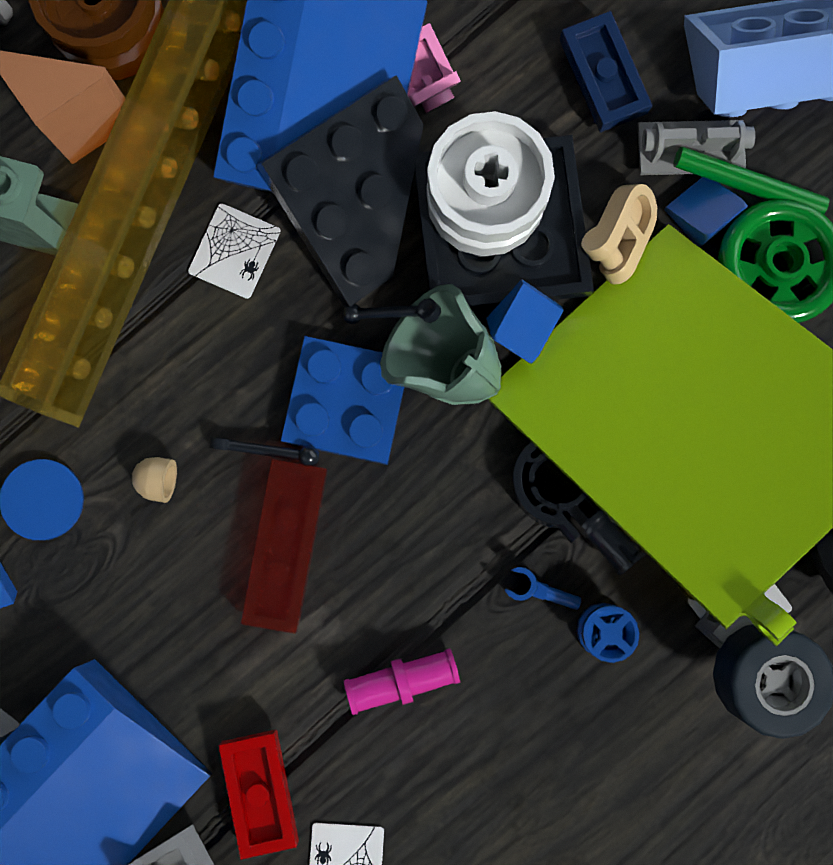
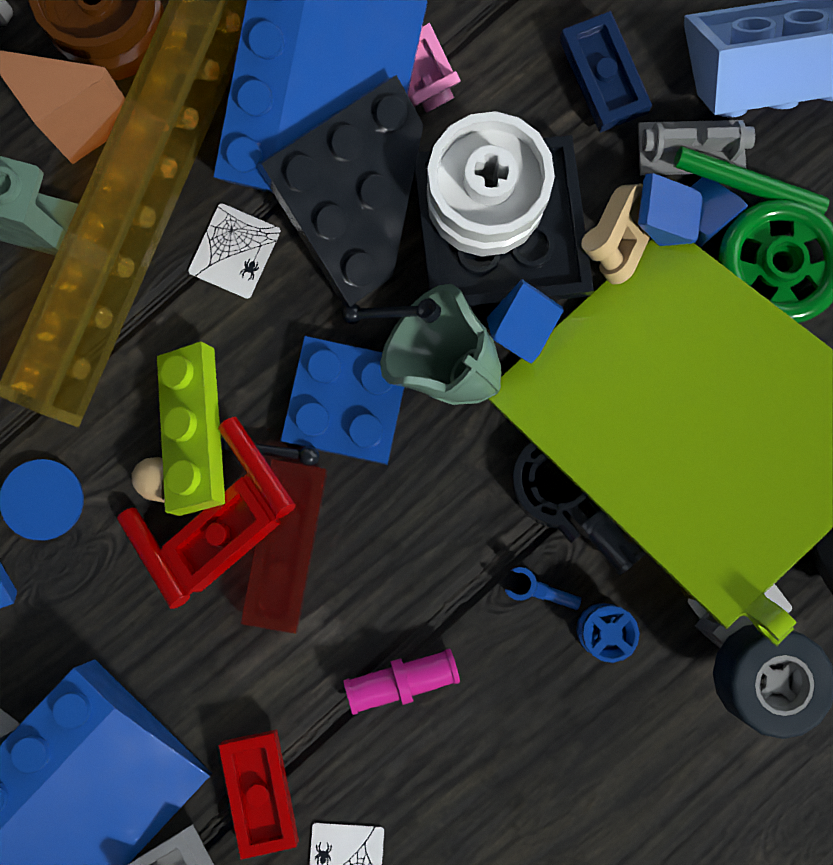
none -> red plate [117,417,296,609]
none -> lime plate [157,342,225,516]
none -> blue slope [638,173,703,246]

